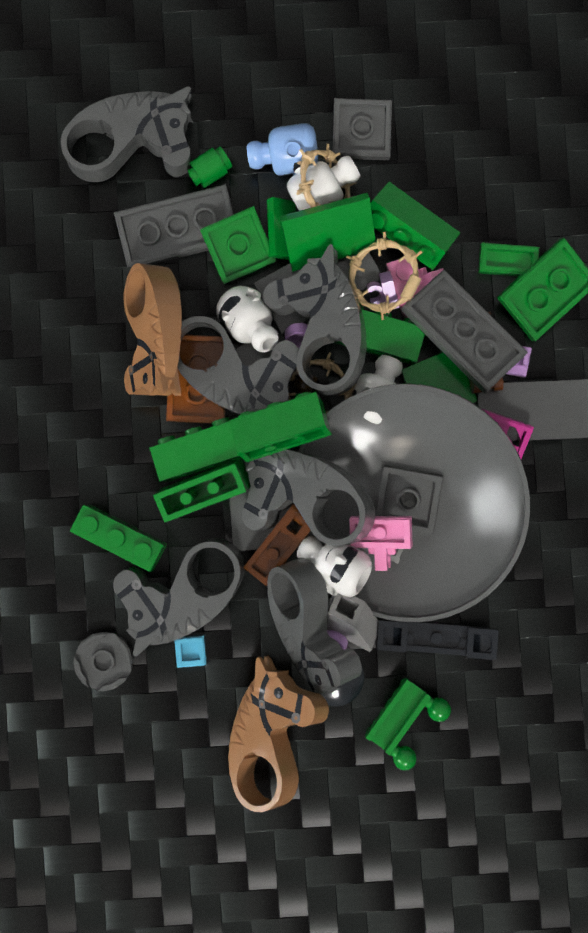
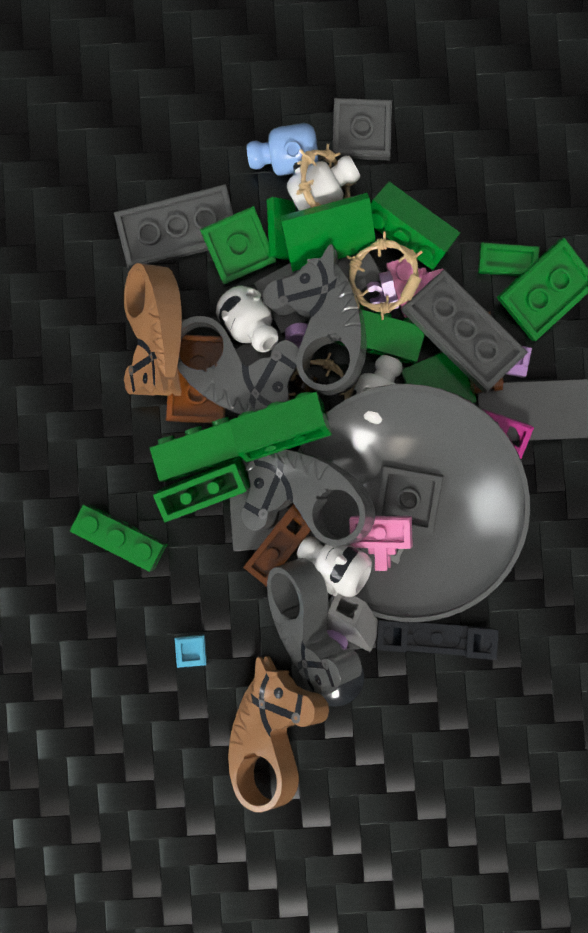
dark grey animal [61,87,192,182] -> none
dark grey tile [73,631,134,691] -> none
dark grey animal [113,538,245,656] -> none
green brick [187,146,232,188] -> none
green gear [365,678,451,770] -> none

